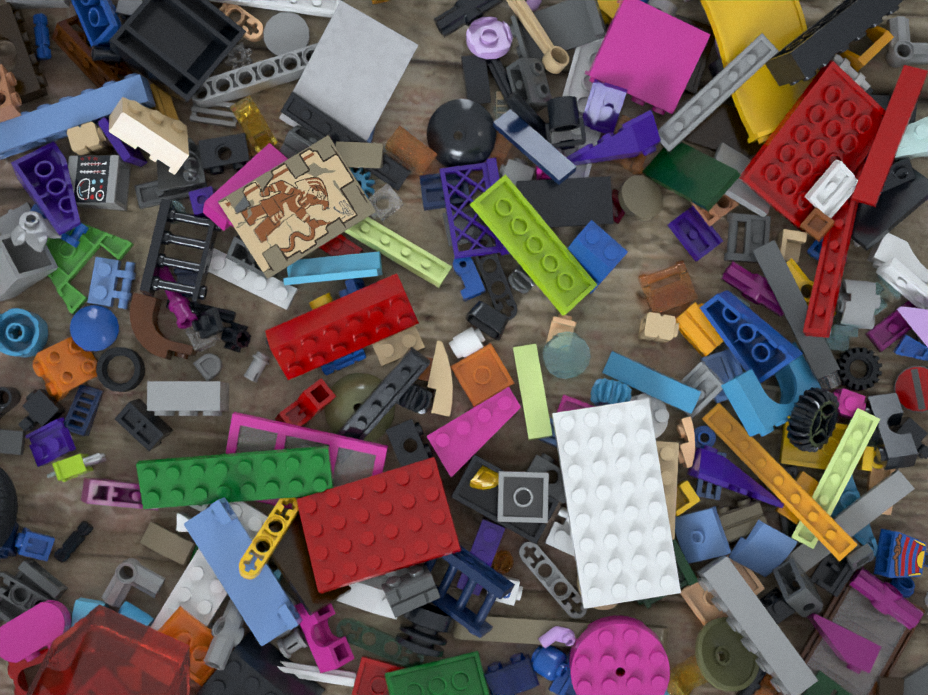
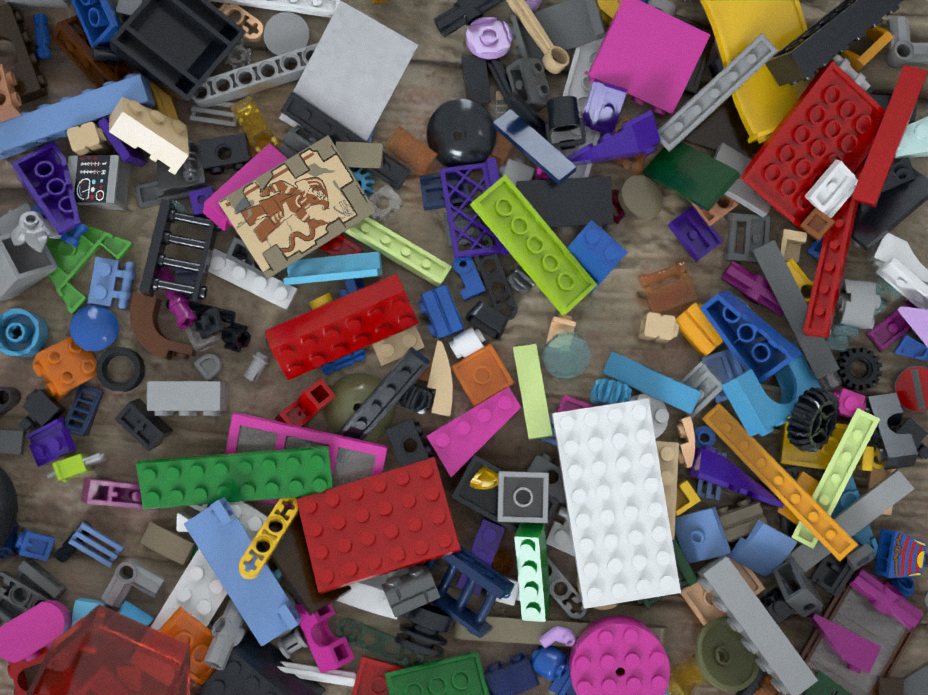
none -> medium blue tile [68,521,123,568]
none -> blue brick [418,284,465,340]
none -> brick [514,522,551,622]

